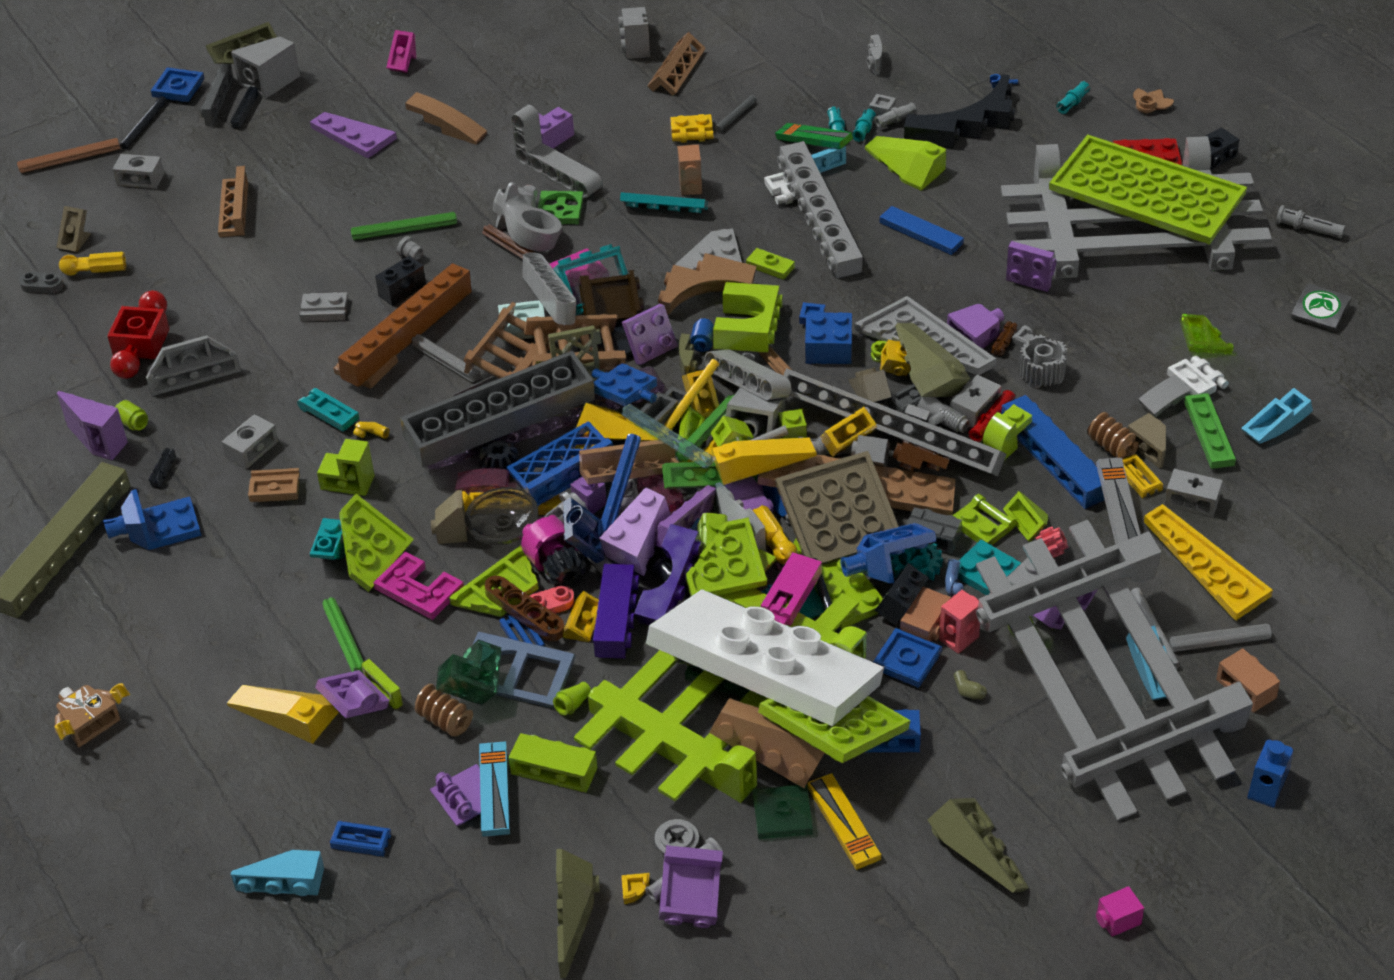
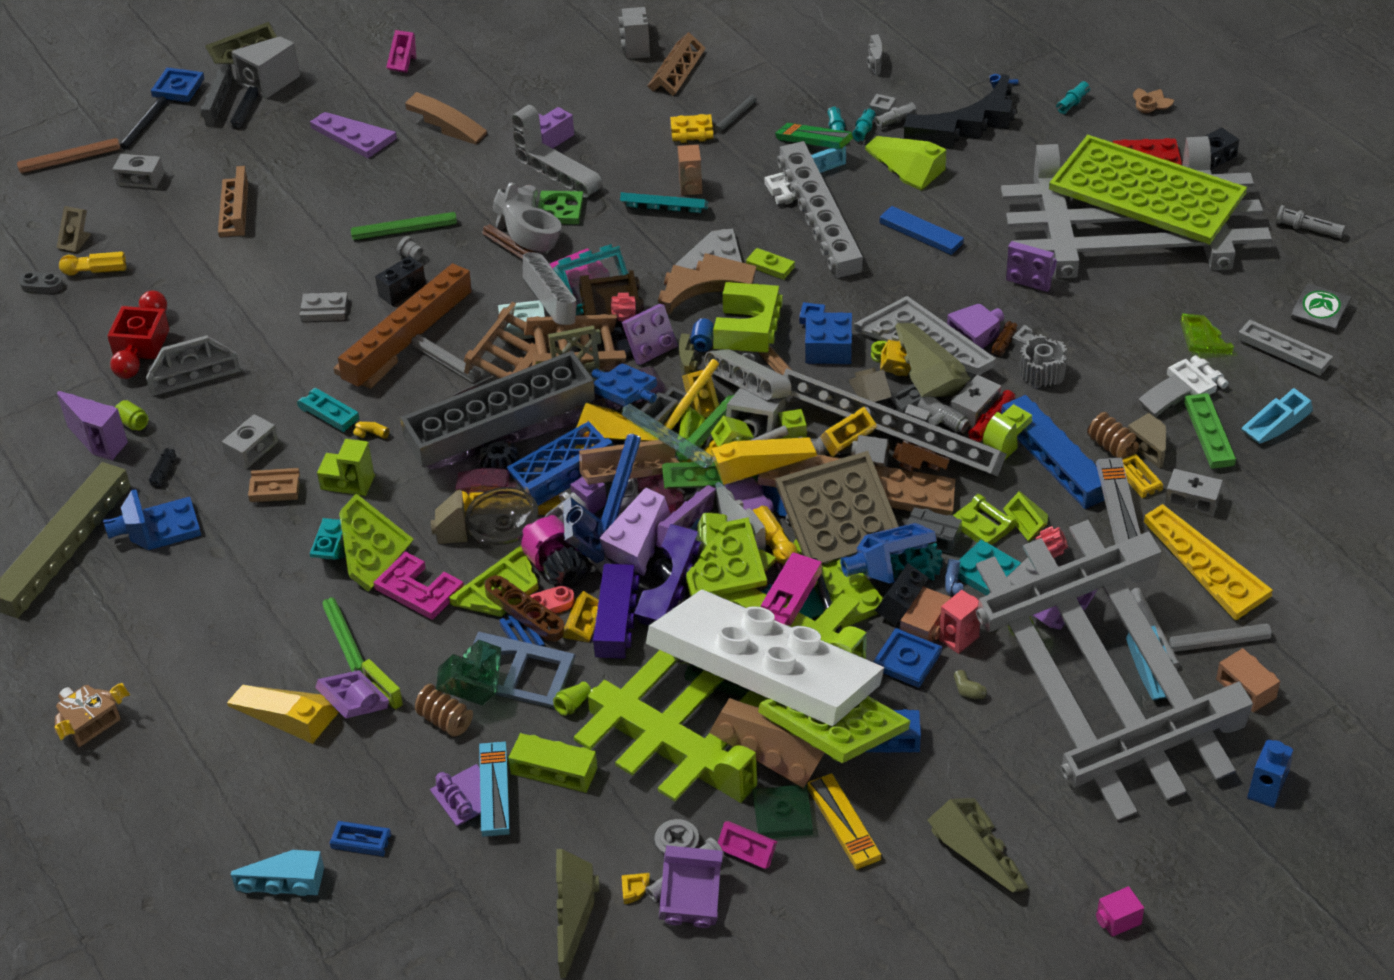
none -> coral gear [611,293,636,321]
none -> dark pink plate [718,821,778,869]
none -> light grey plate [1237,320,1333,375]

